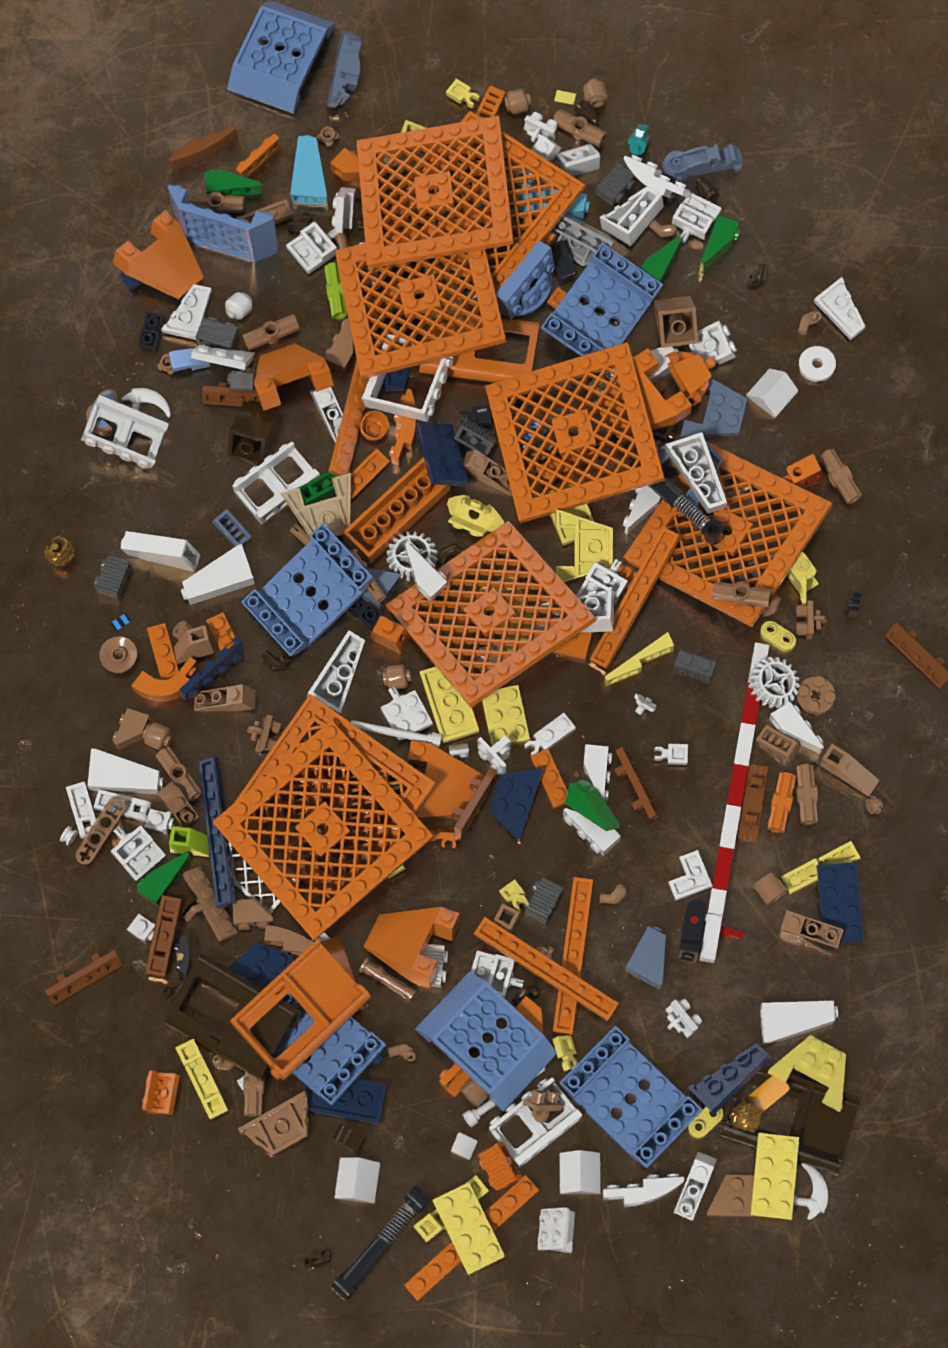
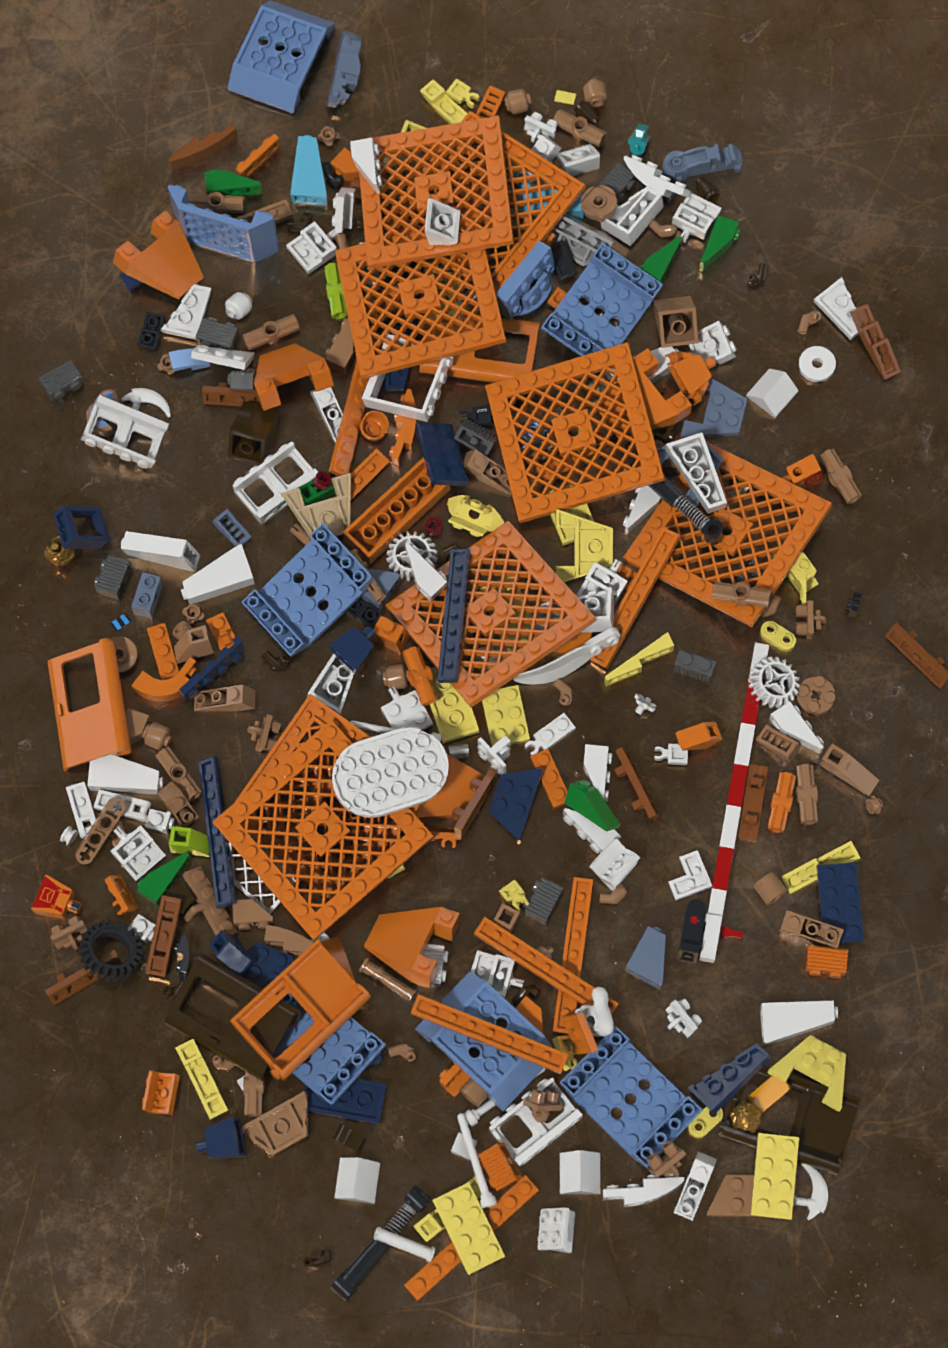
none -> torso [31,875,82,919]
none -> dark grey brick [39,360,84,401]
none -> orange piece [48,638,131,771]
none -> medium nougat hips [50,916,87,950]
none -> dark blue window [53,506,110,549]
none -> black tyre [79,920,143,982]
none -> orange plate [105,875,140,915]
none -> sand blue brick [131,572,163,619]
none -> medium nougat plate [182,603,204,625]
none -> dark blue torso [196,1117,246,1159]
none -> dark blue slope [209,930,253,976]
none -> dark red bush [313,471,332,490]
none -> black arm [322,162,343,187]
none -> dark blue torso [329,626,376,674]
none -> white plate [332,728,449,818]
none -> white slope [350,137,382,194]
none -> white pin [374,1227,435,1262]
none -> orange piece [402,646,438,706]
none -> orange plate [410,994,568,1074]
none -> light yellow slope [420,80,468,124]
none -> white slope [425,198,460,245]
none -> dark red bush [425,517,442,536]
none -> dark blue tile [437,549,470,683]
none -> white piece [457,1113,497,1209]
none -> white plant [513,627,621,685]
none -> medium nougat arm [553,678,572,706]
none -> orange plate [562,1013,598,1055]
none -> white head [575,986,614,1037]
none -> medium nougat plate [581,185,618,222]
none -> white bracket [590,838,640,891]
none -> medium nougat hips [646,1141,686,1177]
none -> orange slope [675,722,722,751]
none -> orange brick [805,945,848,979]
none -> dark orange slope [849,304,901,380]

